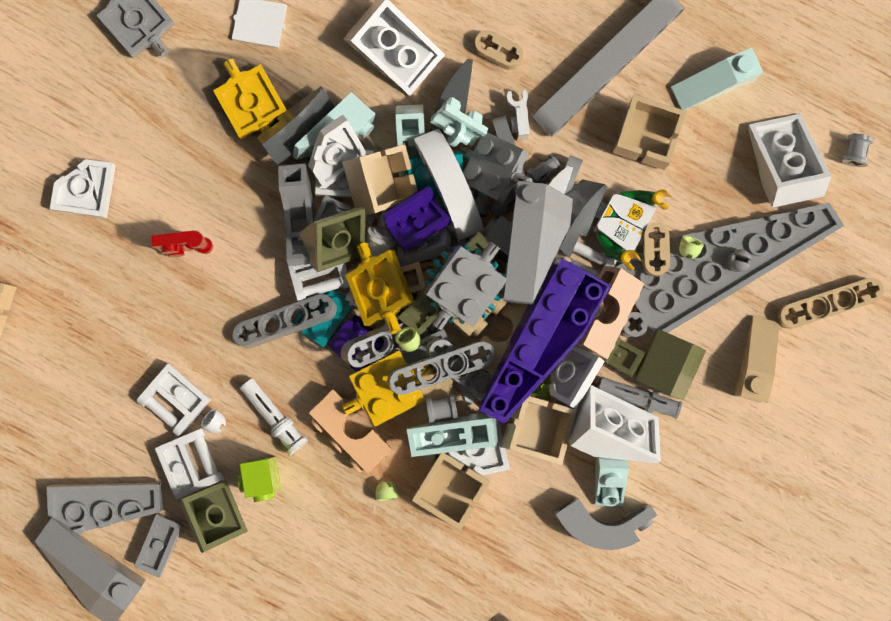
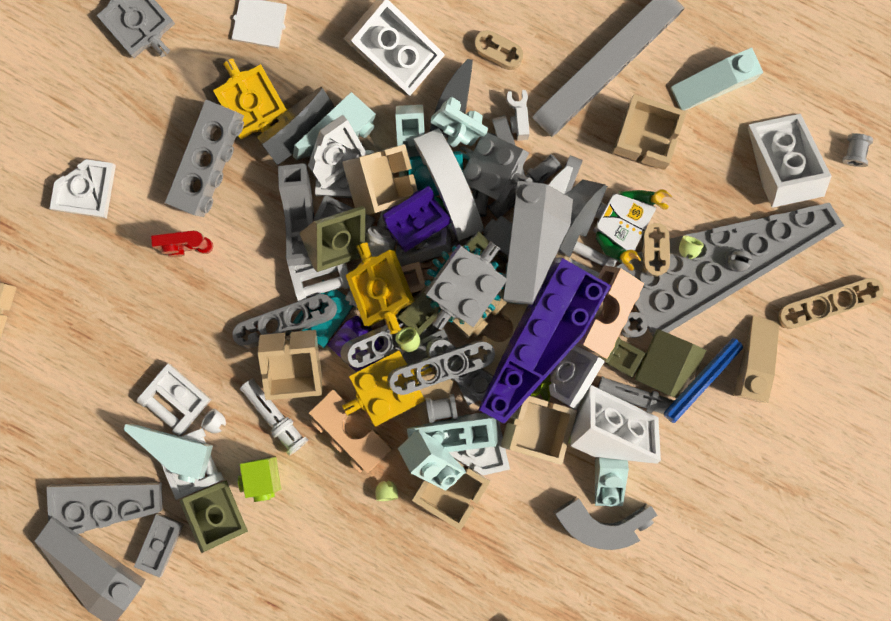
none -> light aqua slope [124,424,213,483]
none -> light grey brick [165,100,244,217]
none -> tan piece [258,330,322,400]
none -> light aqua slope [398,430,466,491]
none -> blue axle [664,338,743,423]

